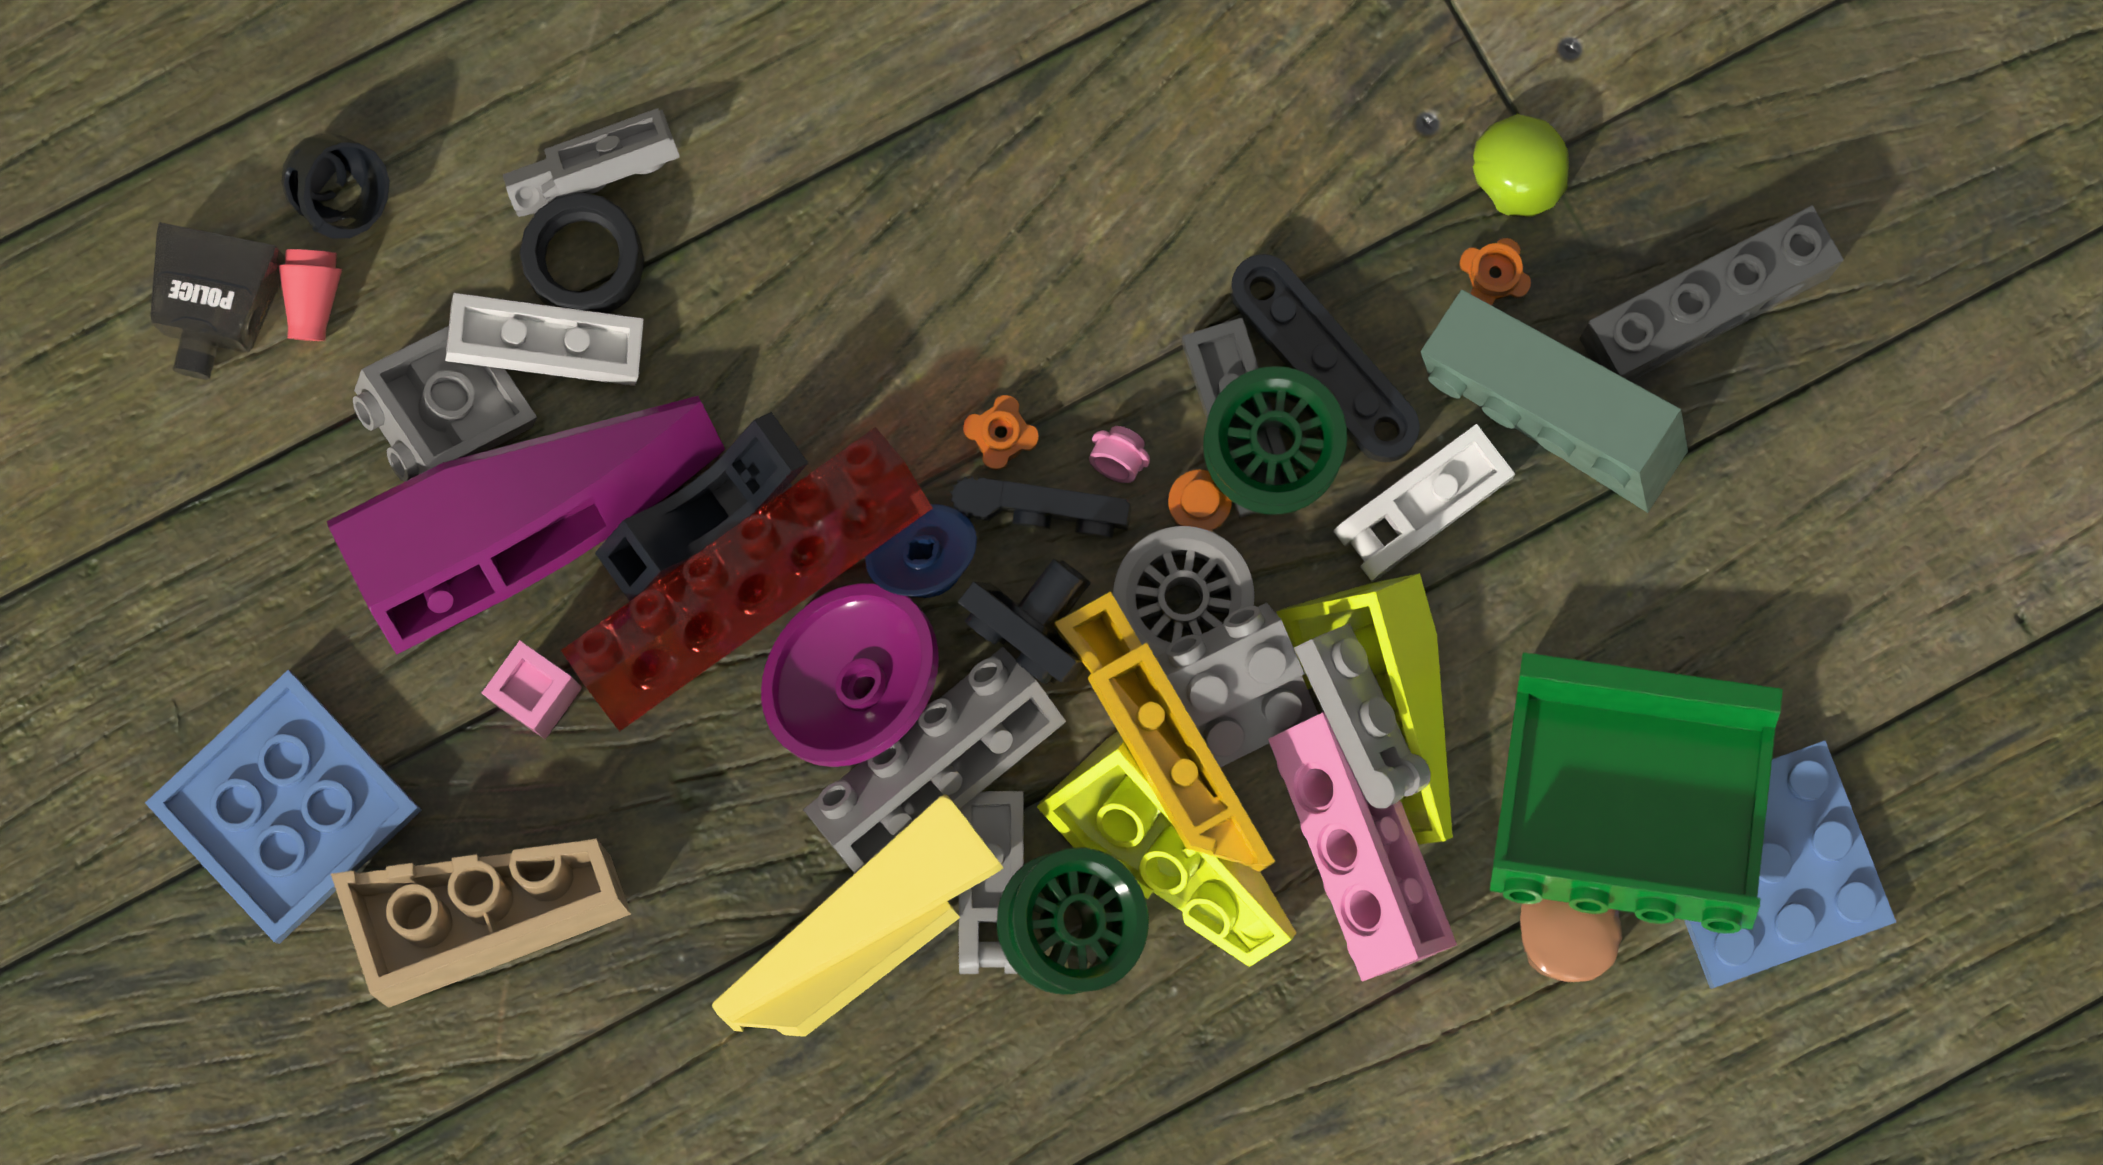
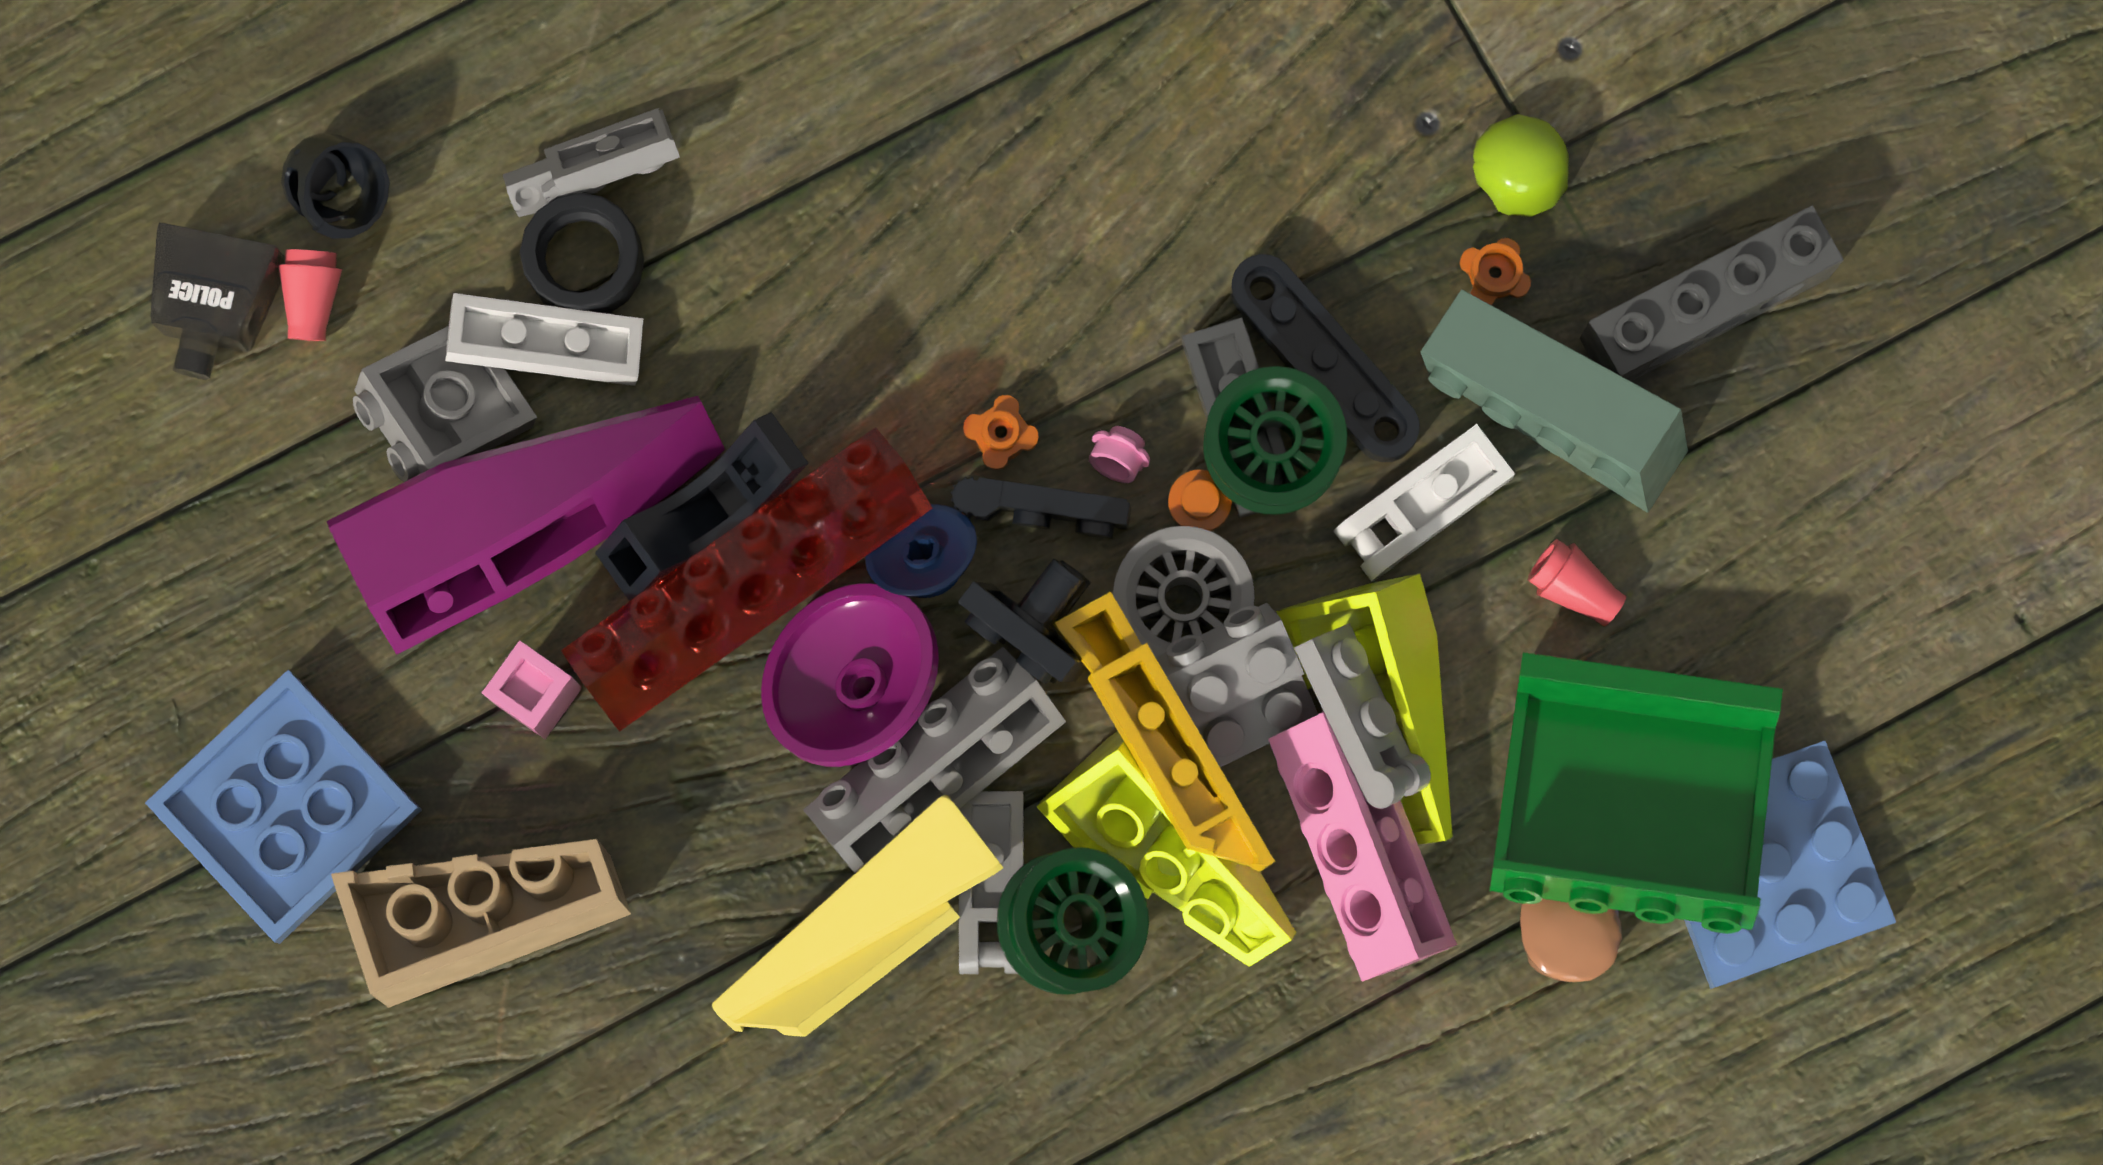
none -> coral cone [1527,539,1626,627]

